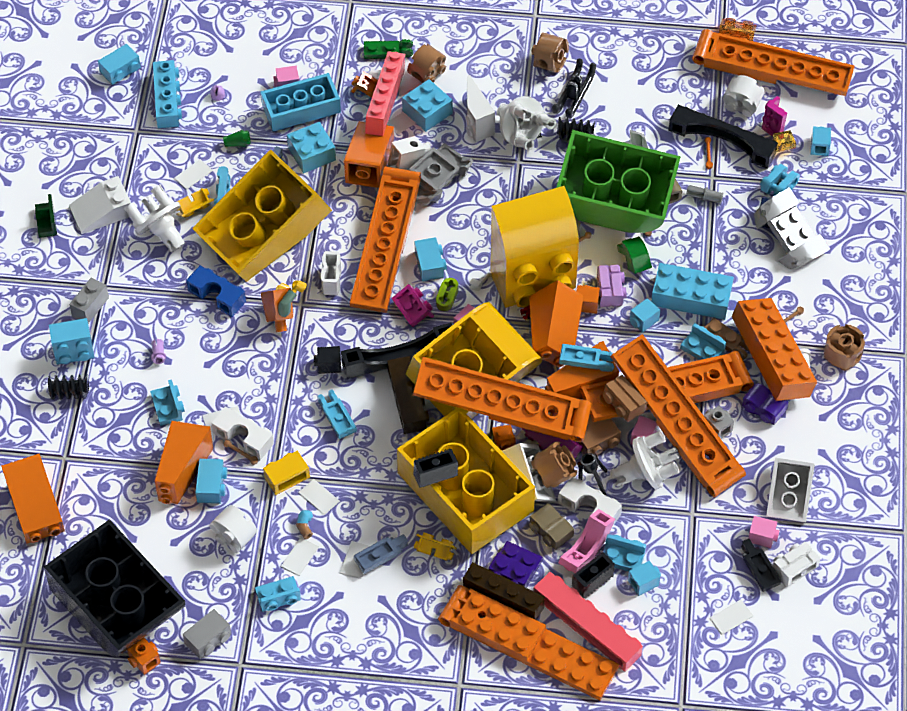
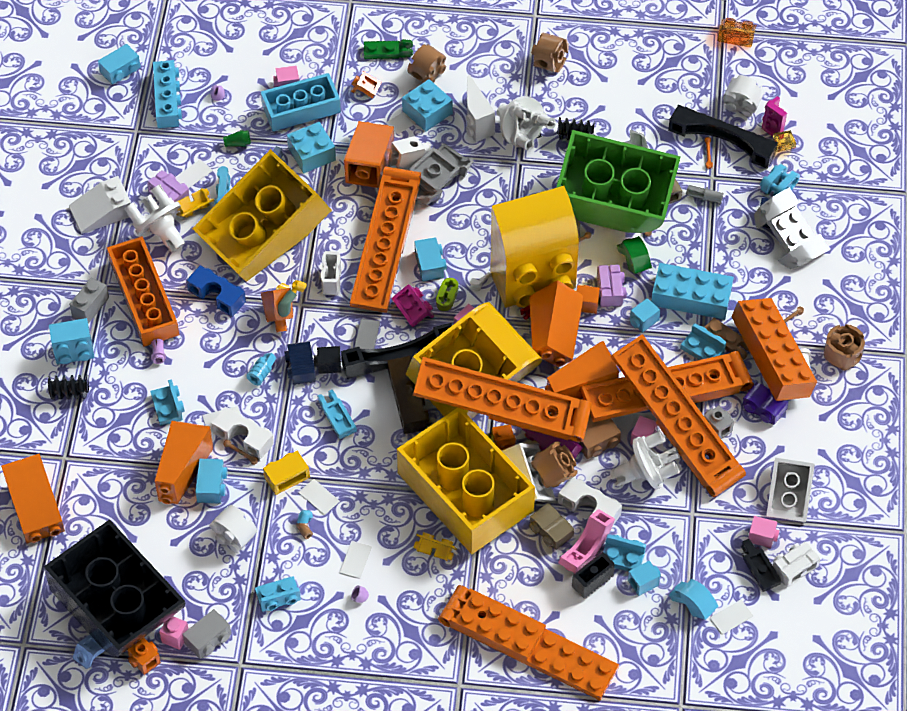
dark green panel [35,194,57,238] -> none
white sticker [281,537,320,576] -> none
sand blue hinge [354,534,408,574] -> none
coral brick [365,51,405,136] -> none
black brick [413,448,458,488] -> none
dark brown brick [463,562,545,620] -> none
dark purple plate [488,541,543,588] -> none
coral brick [533,572,643,672] -> none
black piece [552,58,596,119] -> none
medium azure hinge [559,344,614,372] -> none
black plant [577,453,608,496] -> none
medium nougat brick [603,375,648,422] -> none
orange hinge [692,29,855,96] -> none
medium azure brick [810,126,831,156] -> none
none -> light blue bracket [73,635,105,669]
none -> orange brick [107,236,180,347]
none -> lavender brick [147,170,190,212]
none -> bright pink brick [159,616,189,650]
none -> medium azure hinge [246,353,276,386]
none -> dark blue brick [284,341,316,385]
none -> lavender hinge [351,585,369,603]
none -> light grey tile [355,319,380,349]
none -> medium azure brick [669,579,718,620]

